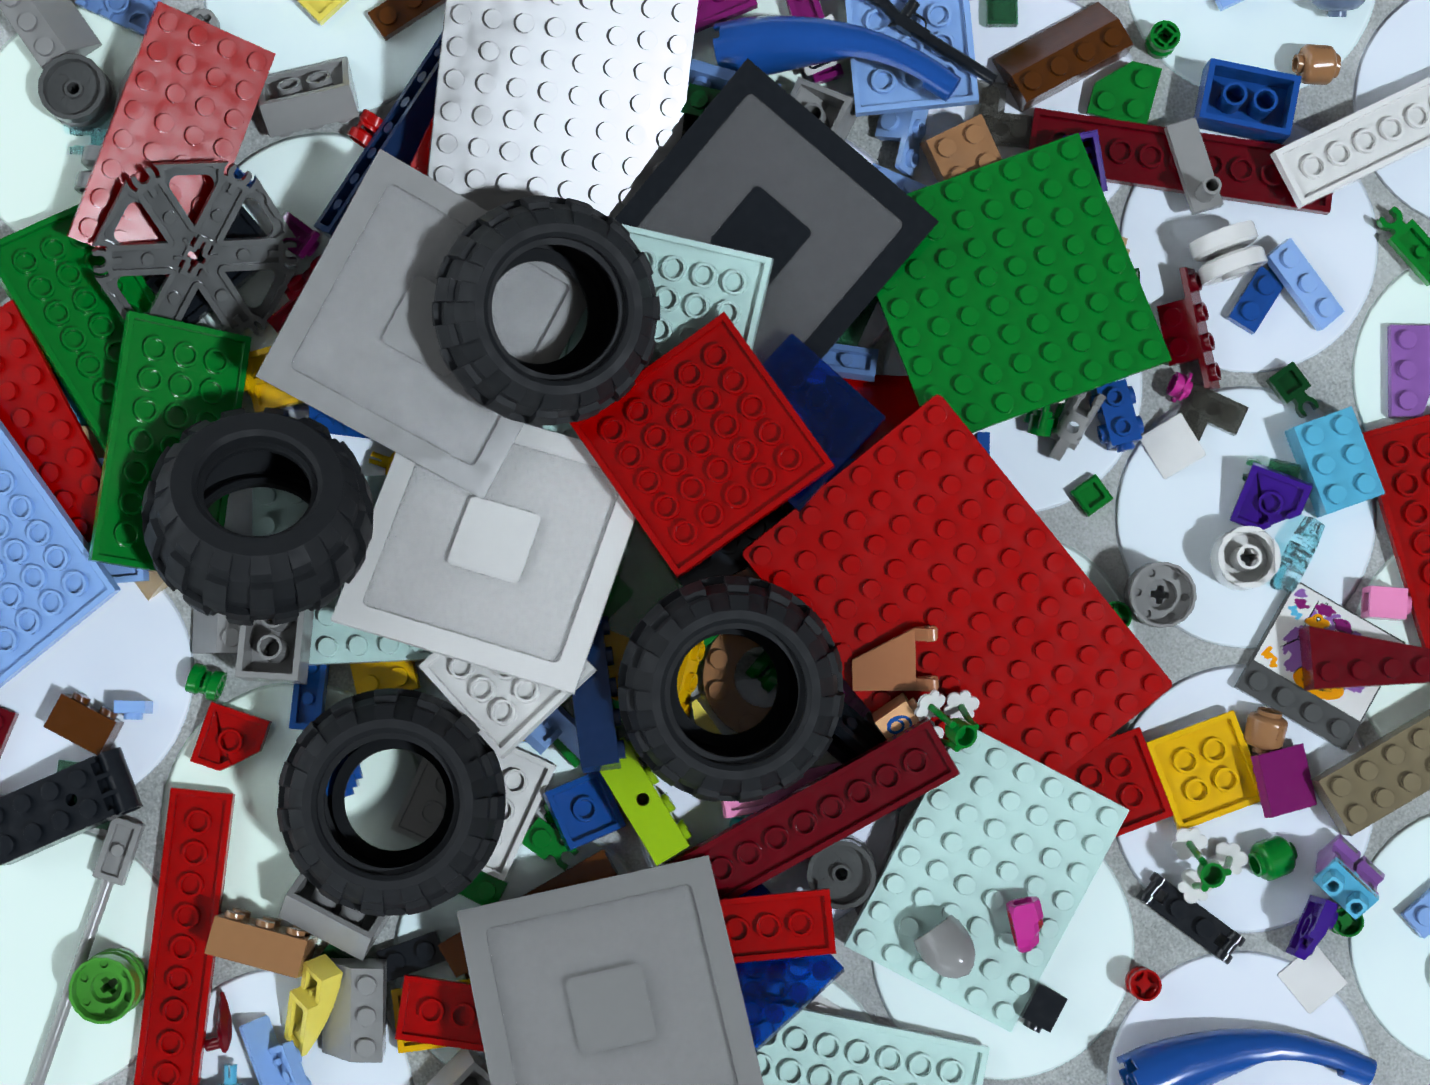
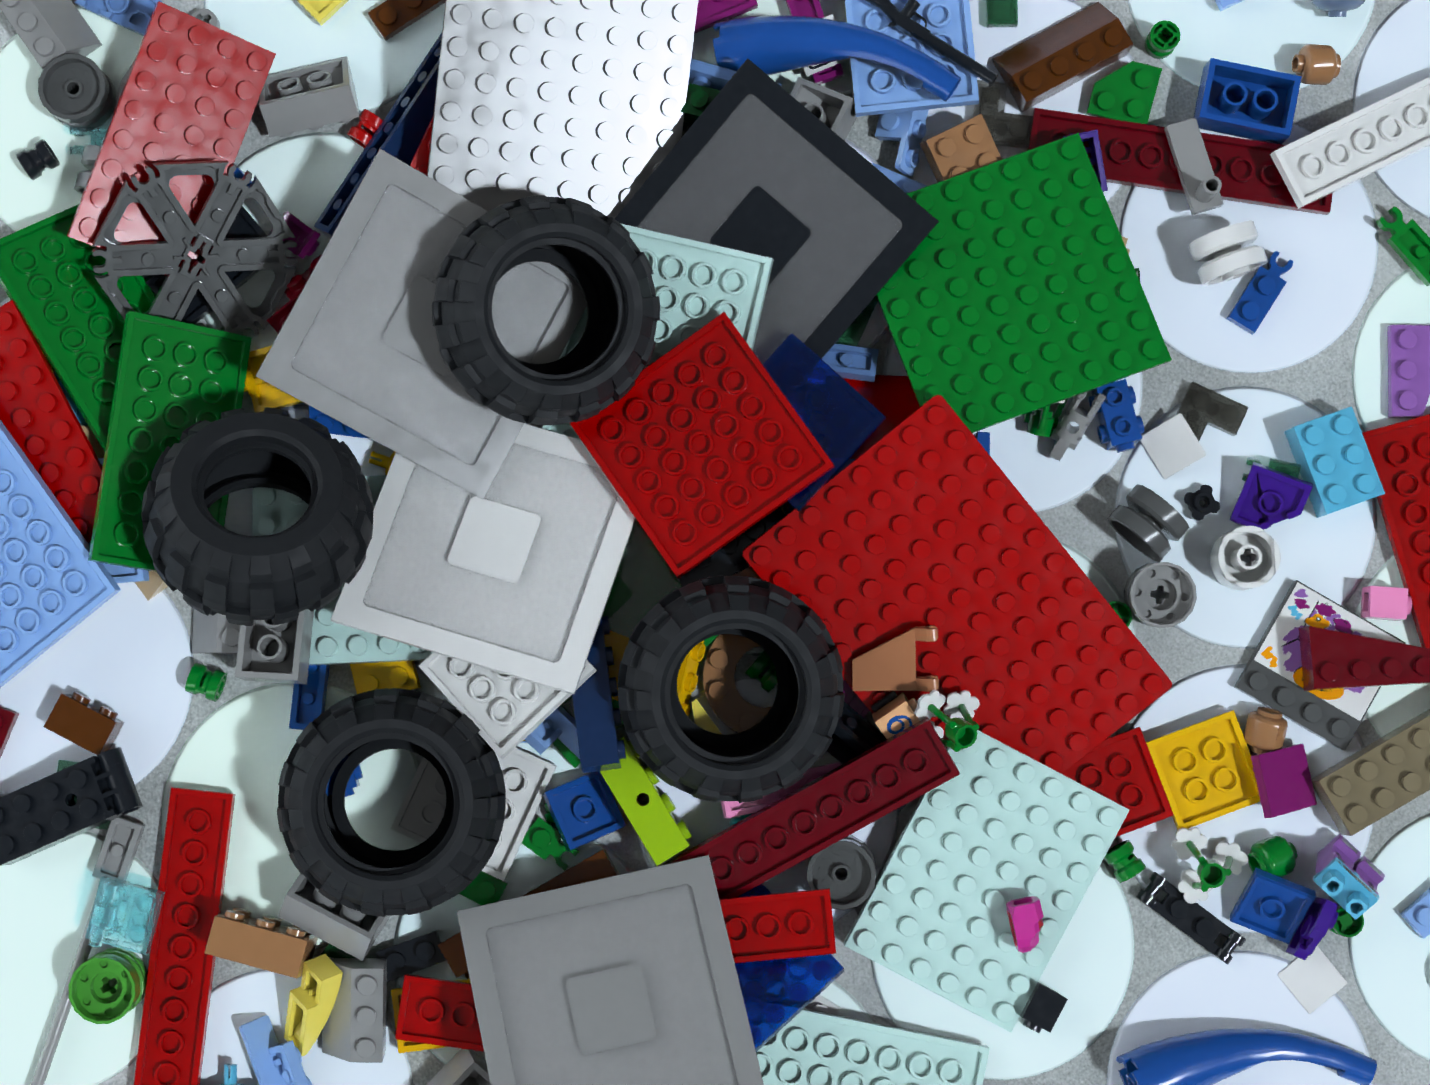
light blue plate [114,700,153,720] -> none
red plate [190,702,272,771] -> none
dark red bar [204,992,232,1054] -> none
light grey piece [914,915,975,979] -> none
green tile [1069,474,1114,517] -> none
red wheel [1125,966,1162,1001] -> none
dark red bracket [1156,267,1221,390] -> none
dark pink plate [1166,372,1193,403] -> none
light blue plate [1266,238,1345,331] -> none
dark green plate [1266,361,1319,418] -> none
clear light blue hinge [1269,516,1325,593] -> none
none -> black wheel [16,139,60,181]
none -> clear light blue plate [85,875,165,955]
none -> black piece [870,691,898,712]
none -> green wheel [1104,840,1146,883]
none -> dark grey wheel [1107,484,1190,562]
none -> black plate [1184,485,1220,521]
none -> blue tile [1230,868,1316,944]

